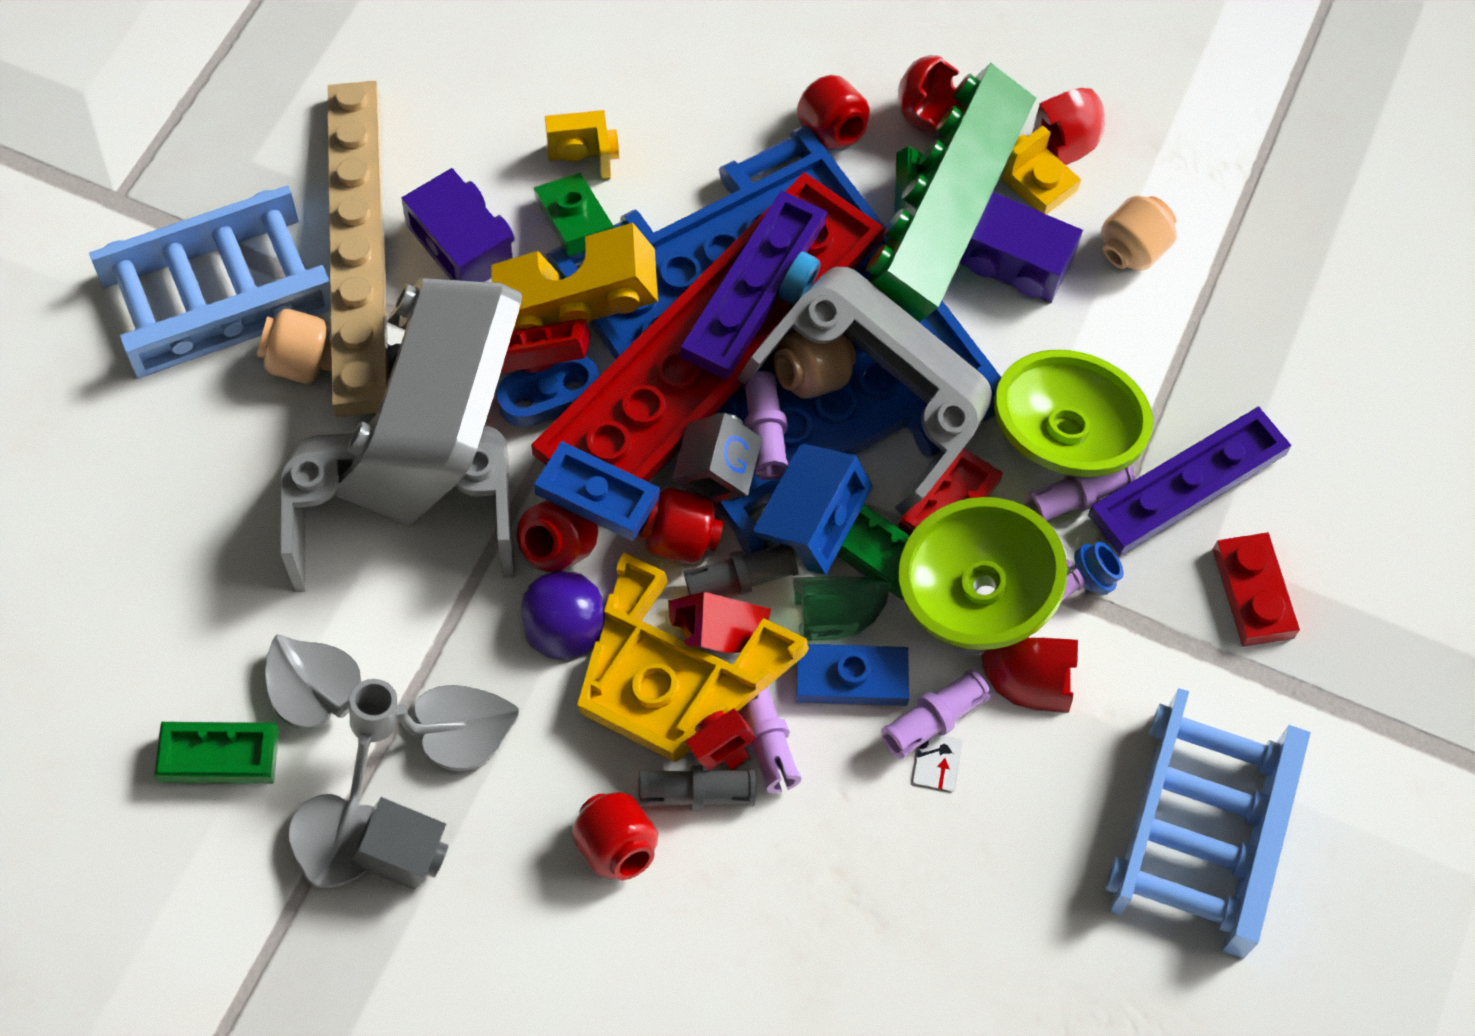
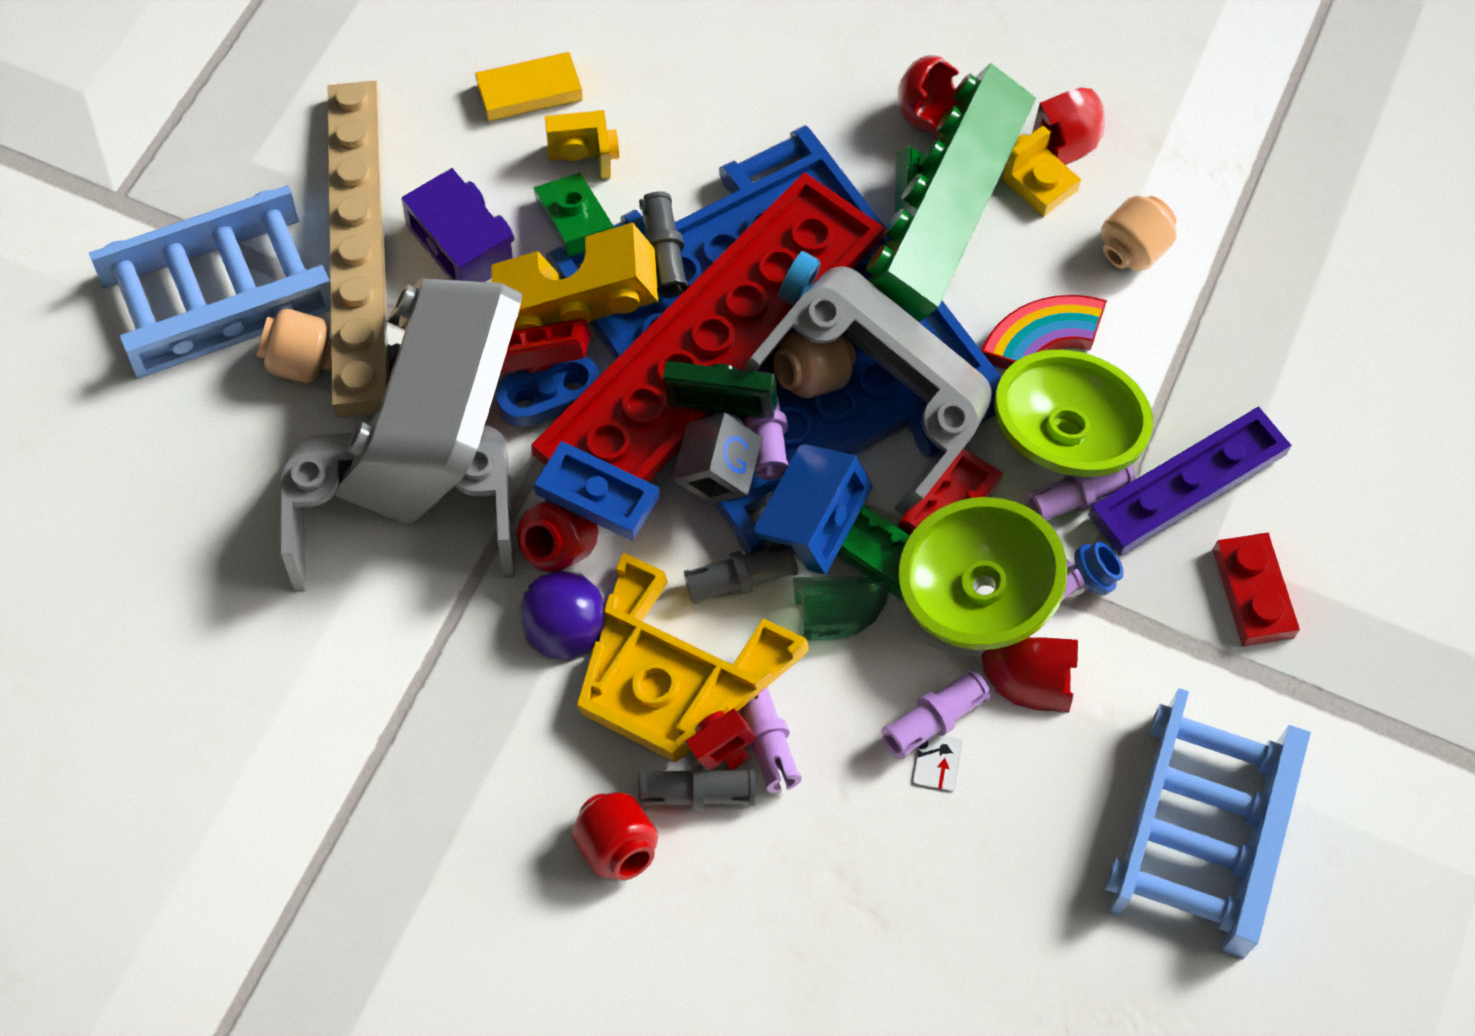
green plate [154,721,279,784] -> none
light grey plant [266,634,519,888] -> none
dark grey brick [350,797,449,889] -> none
red head [638,487,723,565] -> none
brick [668,592,771,653] -> none
dark purple plate [680,190,827,381] -> none
blue plate [796,644,909,706] -> none
red head [797,75,870,149] -> none
dark purple brick [959,192,1083,303] -> none
none -> yellow tile [475,52,583,121]
none -> dark grey pin [639,191,688,298]
none -> dark green plate [662,361,777,419]
none -> tile [981,295,1108,370]

